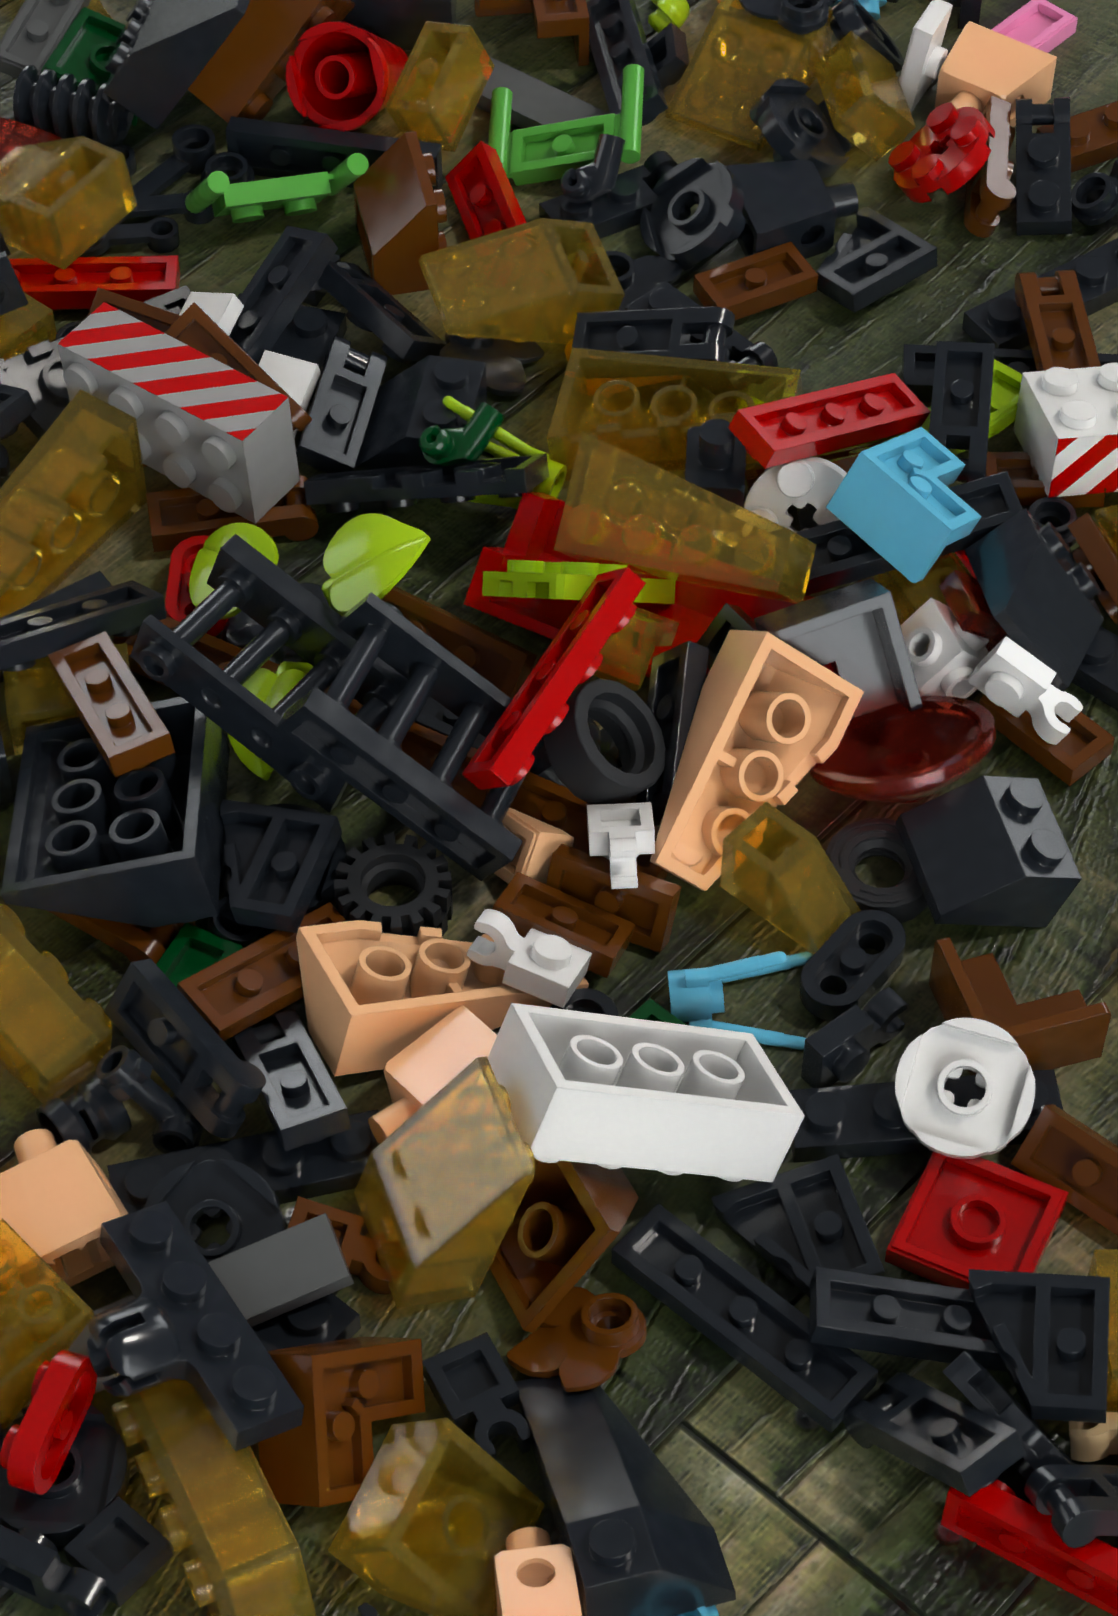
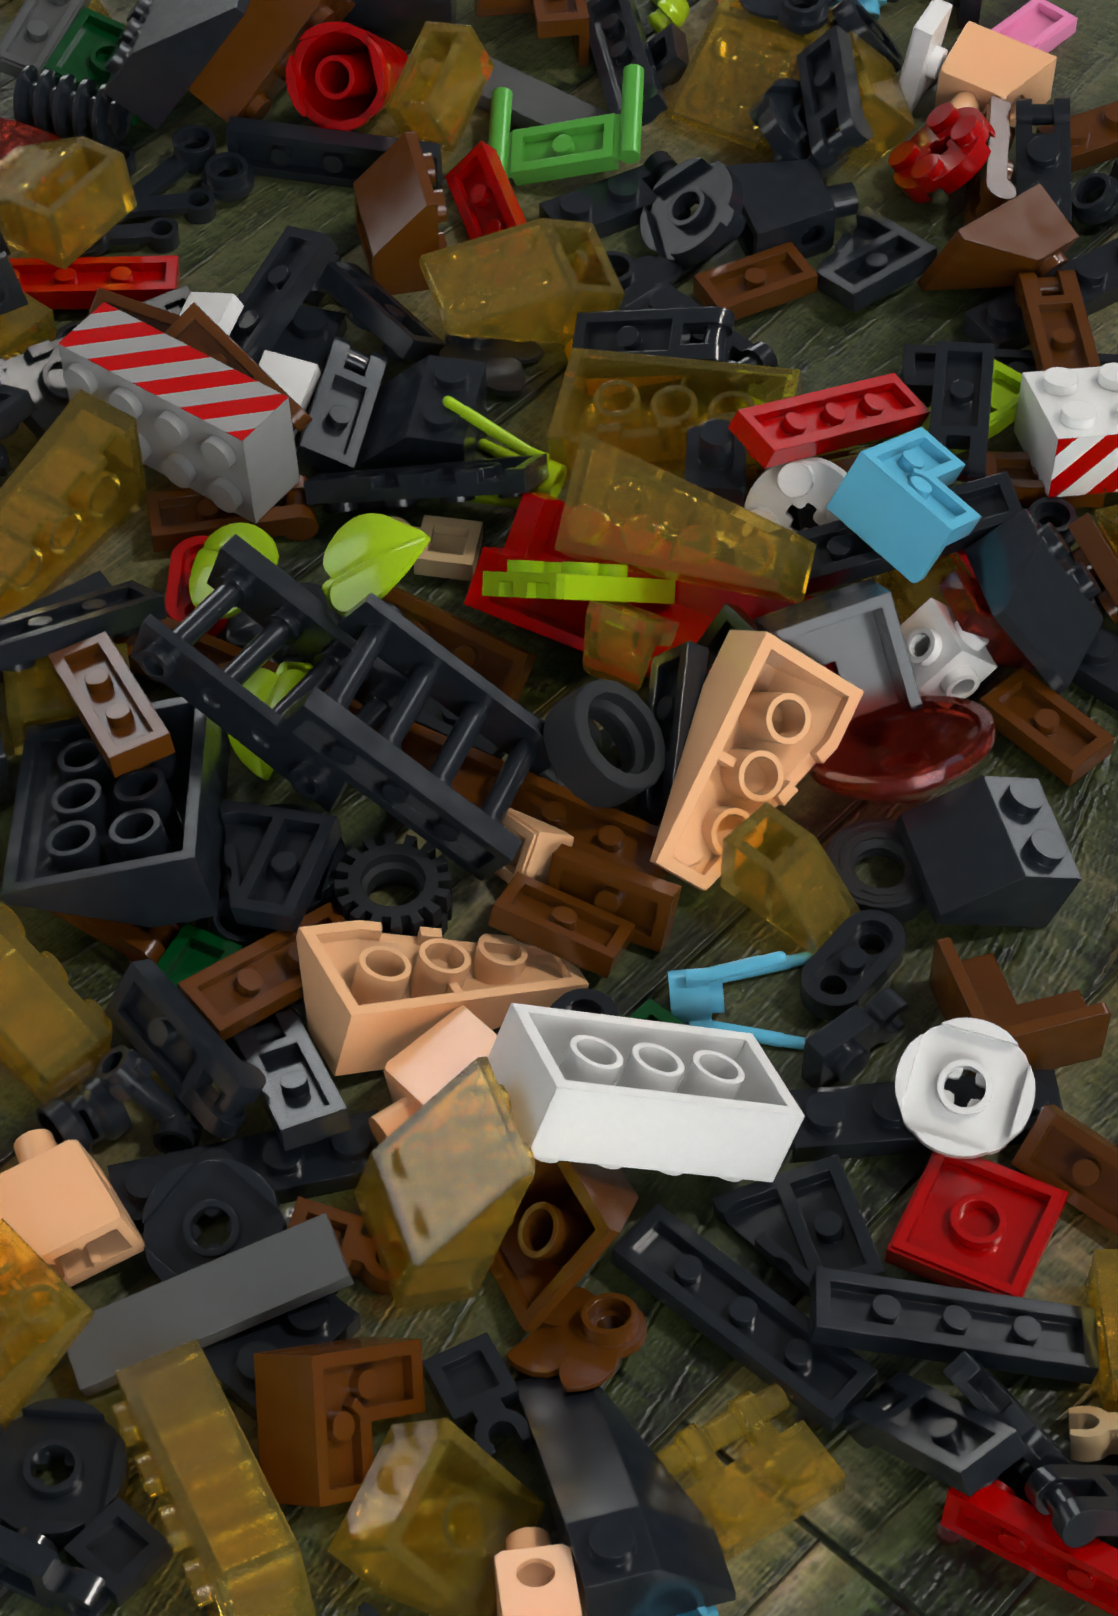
red plate [0,1349,97,1495] -> none
black plate [86,1201,304,1452] -> none
bright green plate [185,153,369,223] -> none
dark green arm [419,402,505,467] -> none
red plate [462,567,646,790] -> none
white plate [467,909,592,1008] -> none
black arm [560,134,626,204] -> none
white plate [587,802,655,889] -> none
white plate [967,636,1083,745] -> none
black wing [969,1269,1110,1423] -> none
none -> tan plate [389,515,483,581]
none -> clear yellow plate [655,1383,846,1562]
none -> black plate [796,25,873,169]
none -> reddish brown slope [917,183,1079,291]

